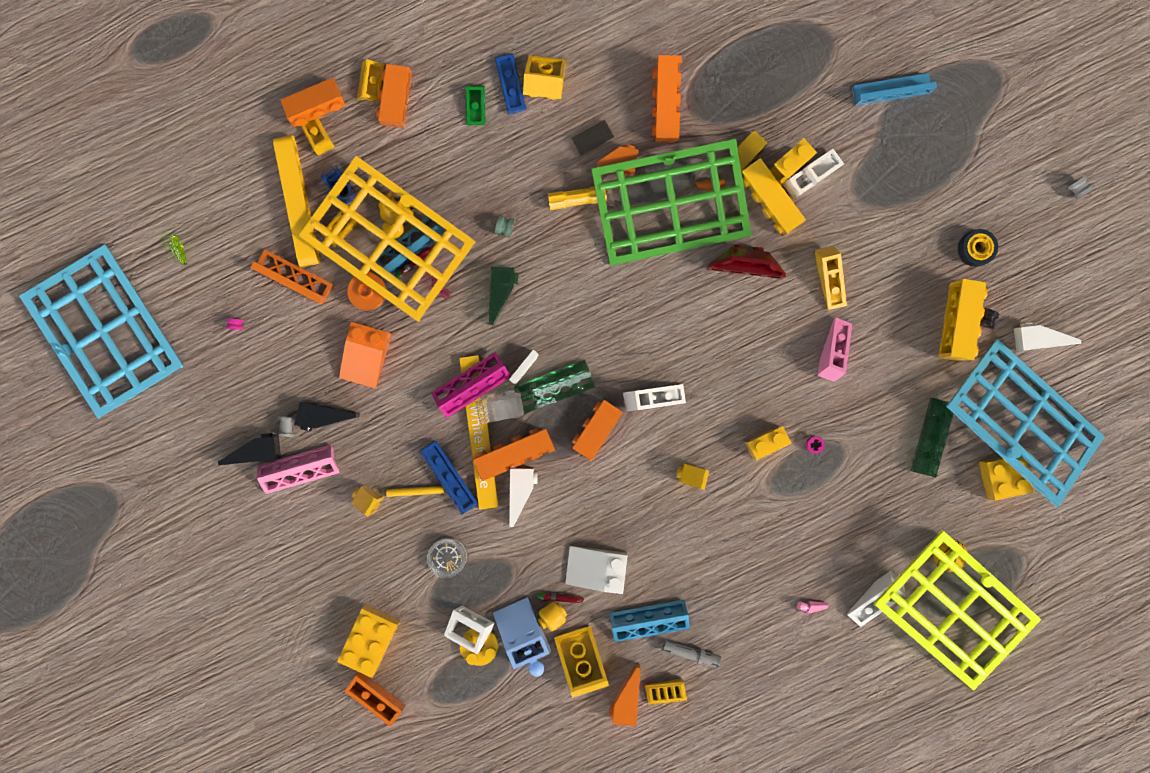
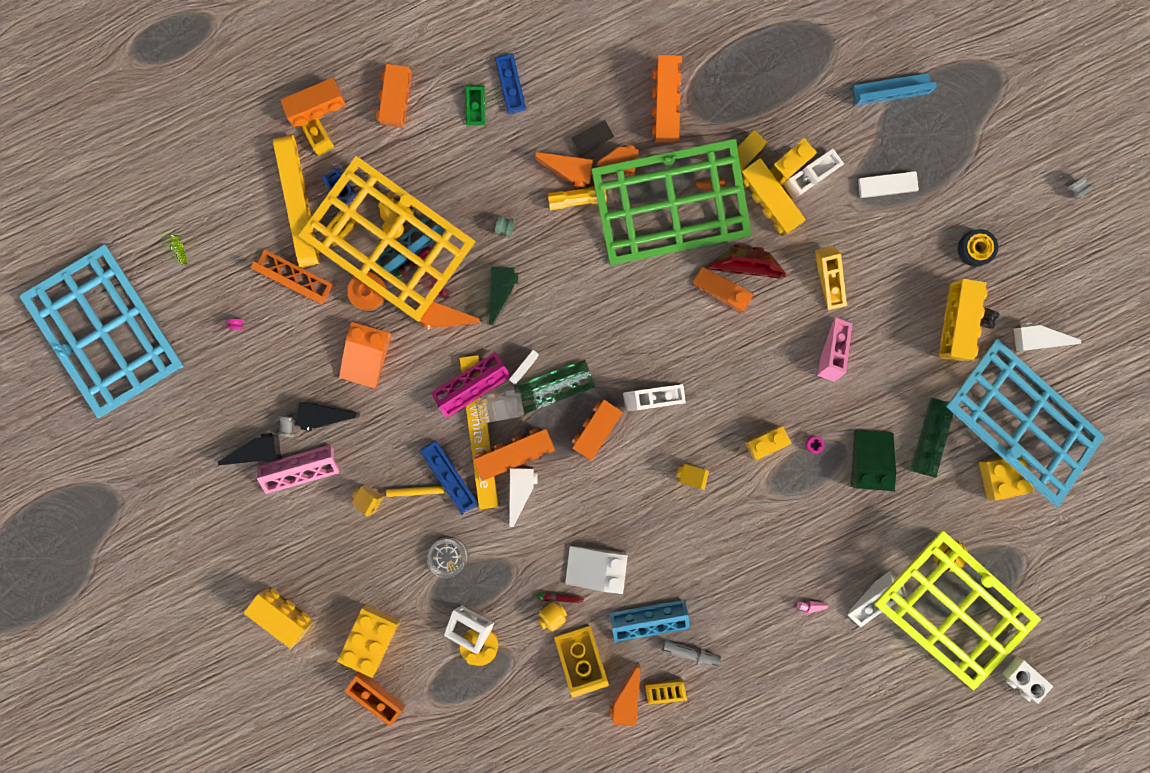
yellow slope [357,59,385,102] -> none
light blue slope [493,597,551,677] -> none
yellow slope [523,55,566,99] -> none
none -> yellow brick [244,588,314,649]
none -> orange slope [420,302,481,330]
none -> orange slope [535,152,593,188]
none -> orange slope [692,267,754,313]
none -> dark green slope [850,430,896,491]
none -> white tile [858,172,919,198]
none -> white brick [1002,656,1053,704]

